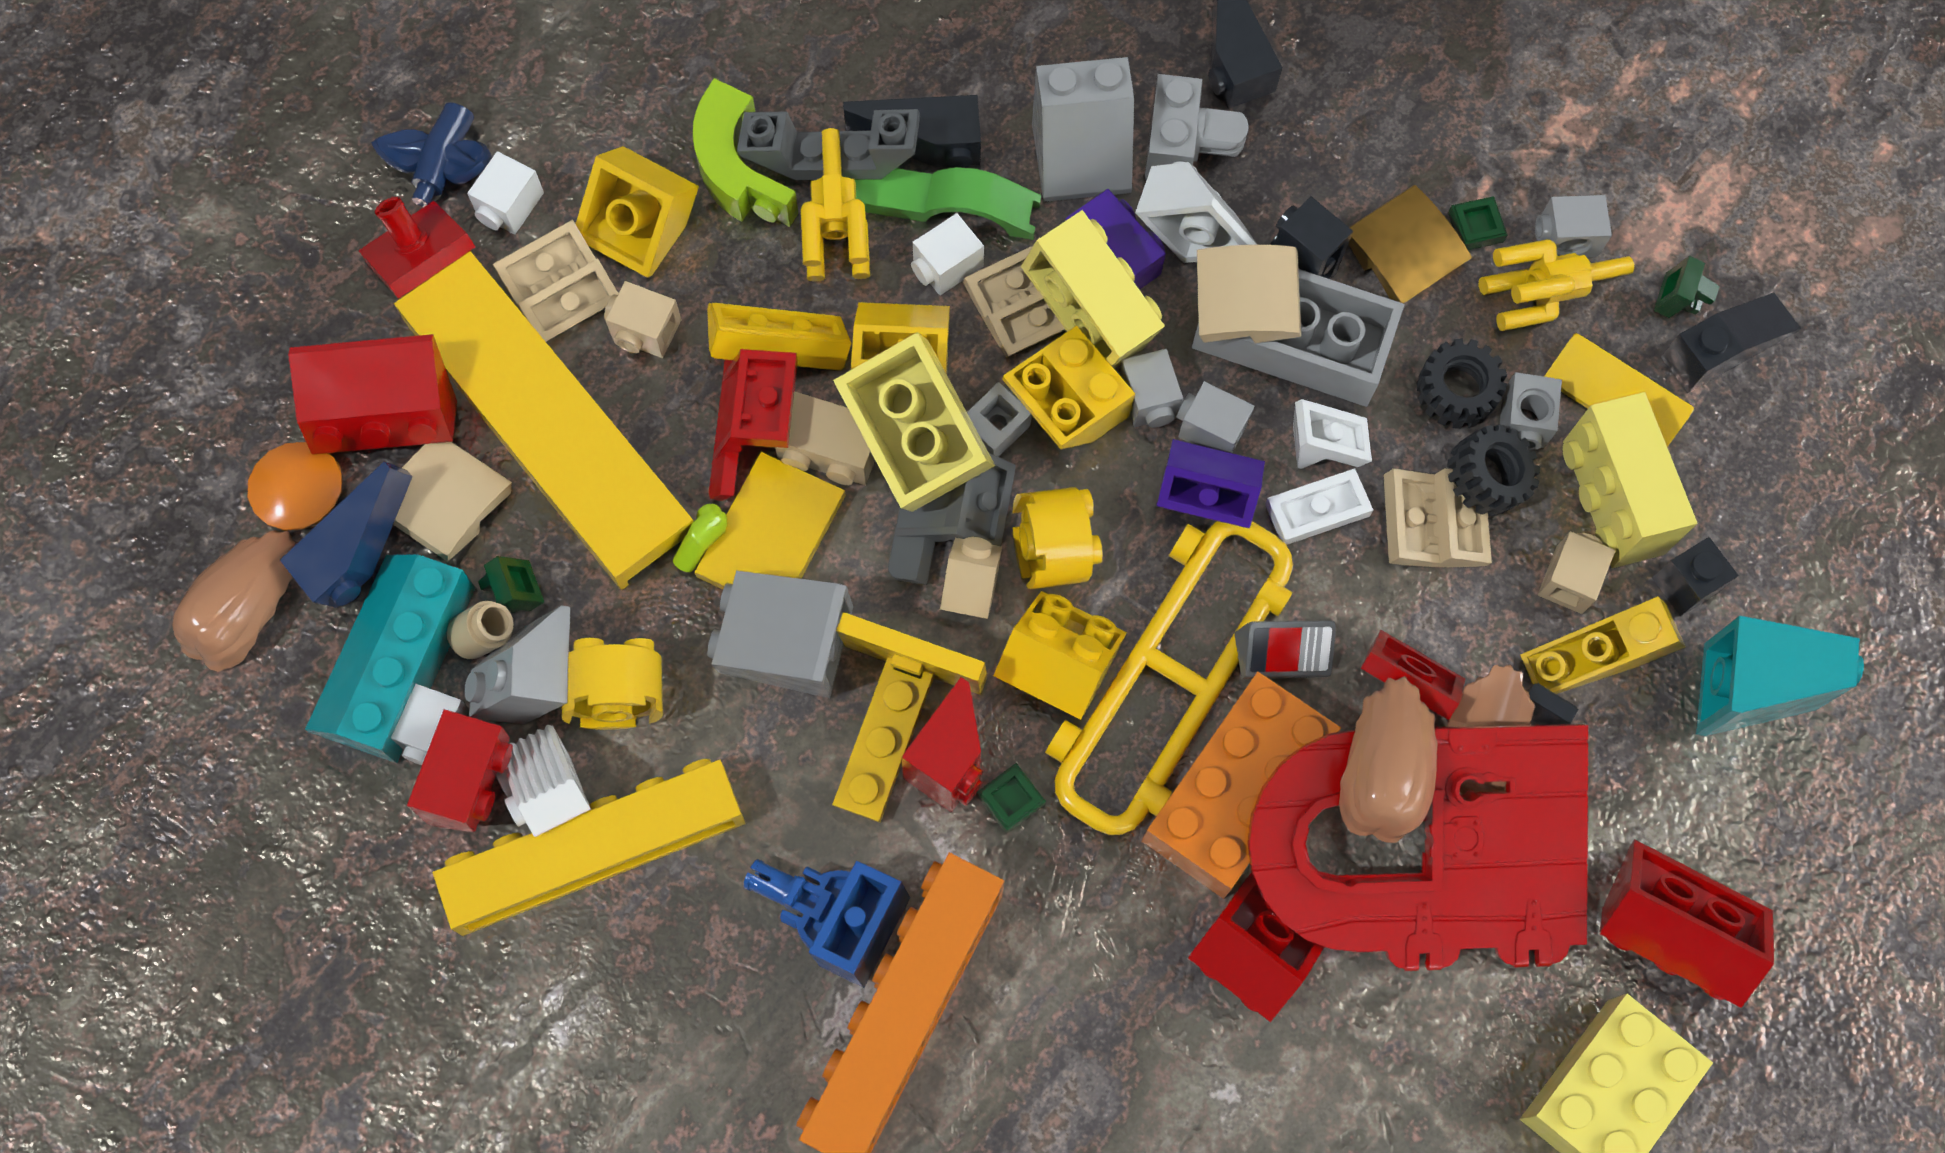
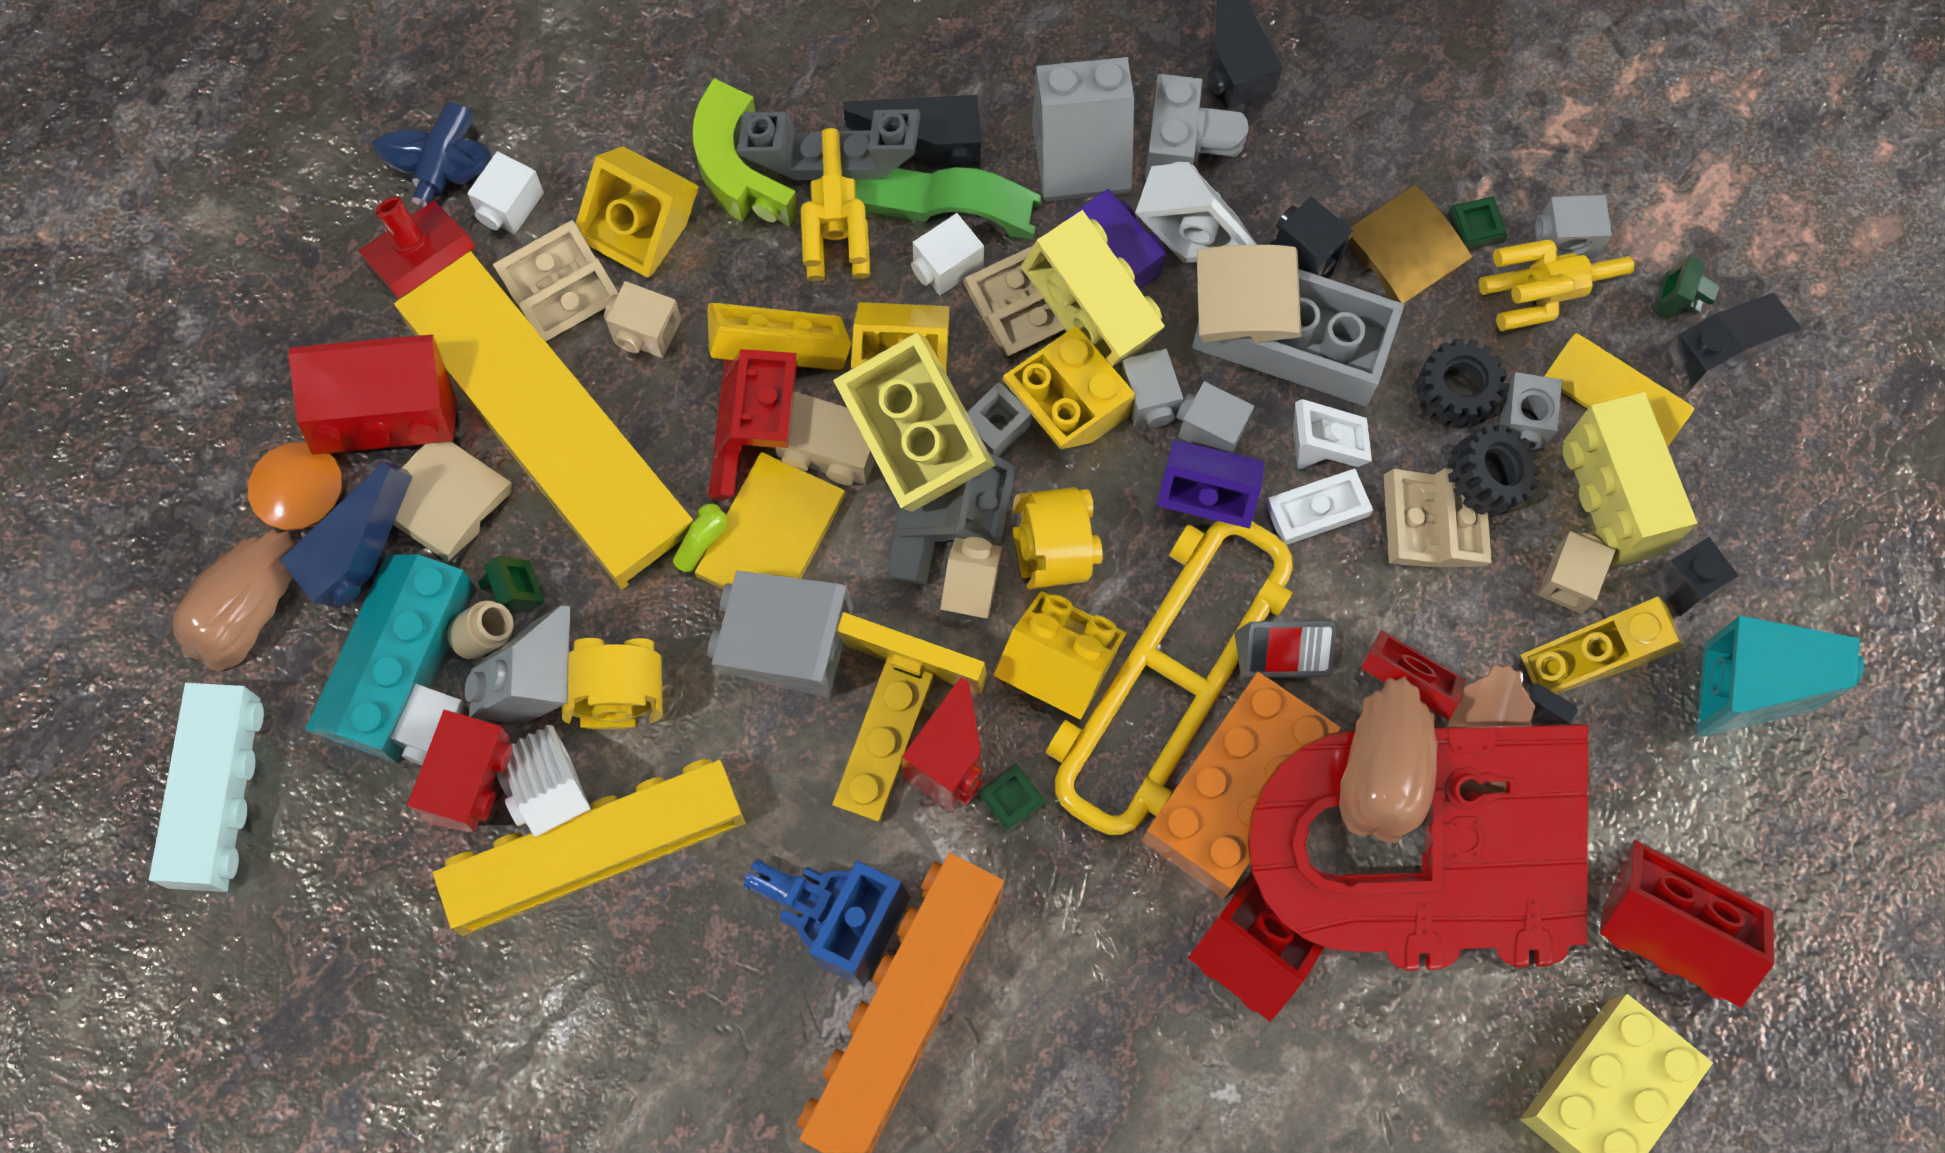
none -> light aqua brick [149,683,264,892]

